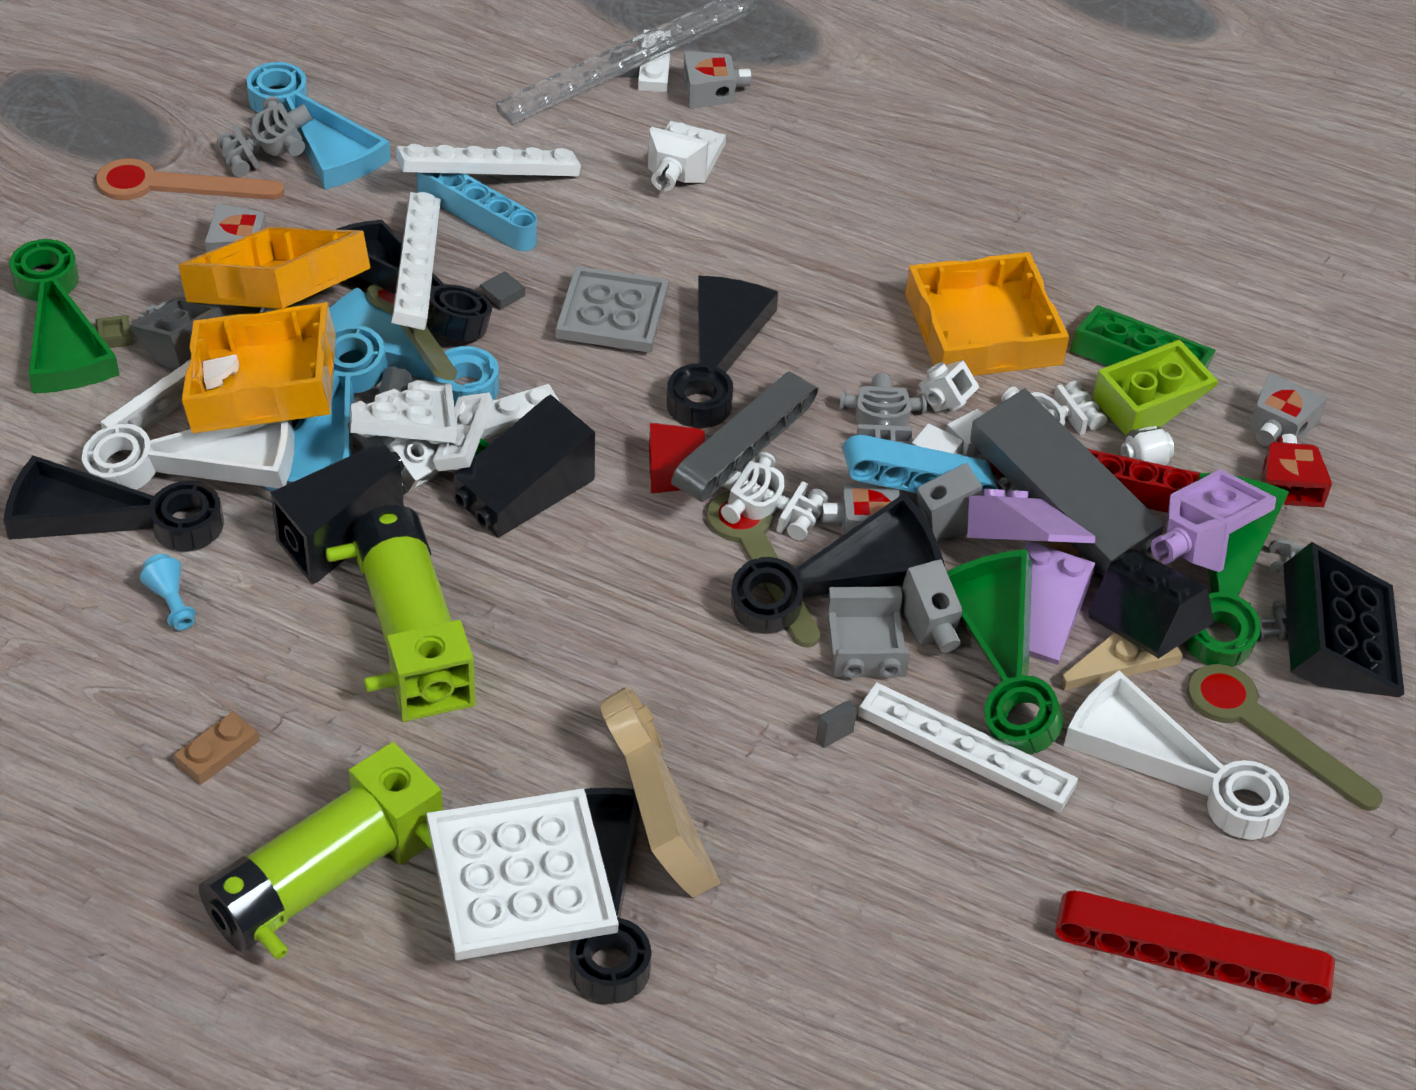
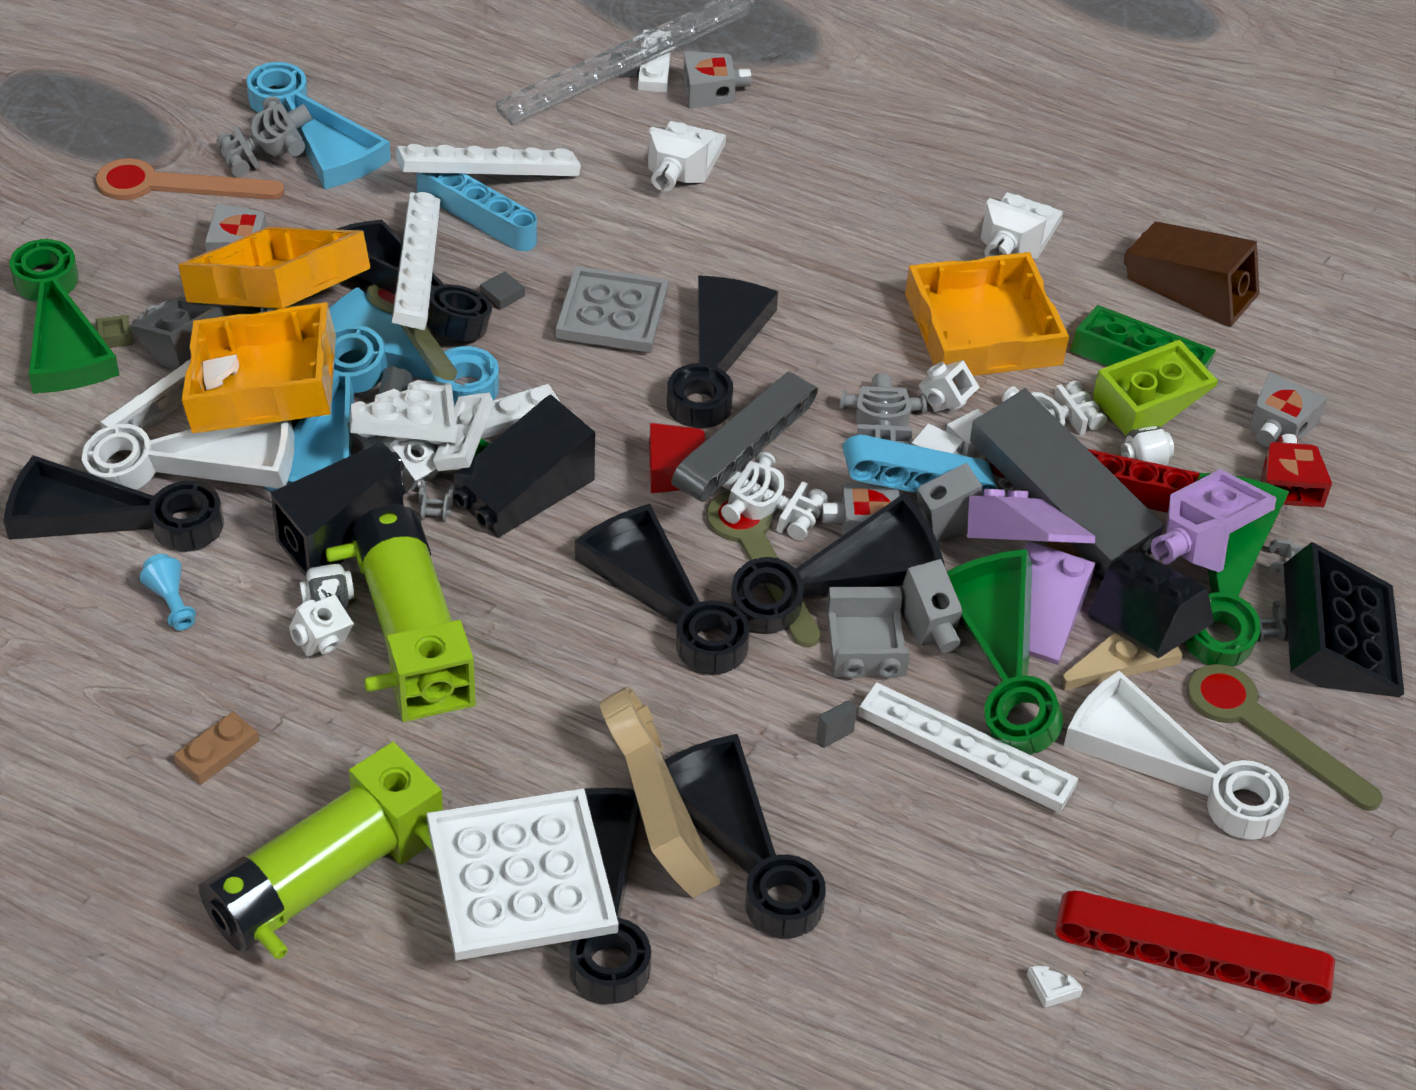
none -> white brick [289,595,353,657]
none -> white head [300,564,354,609]
none -> light grey piece [417,482,455,521]
none -> black piece [575,504,750,674]
none -> black piece [664,734,826,938]
none -> white plate [980,192,1063,259]
none -> white tile [1027,966,1083,1008]
none -> reddish brown slope [1124,221,1260,327]

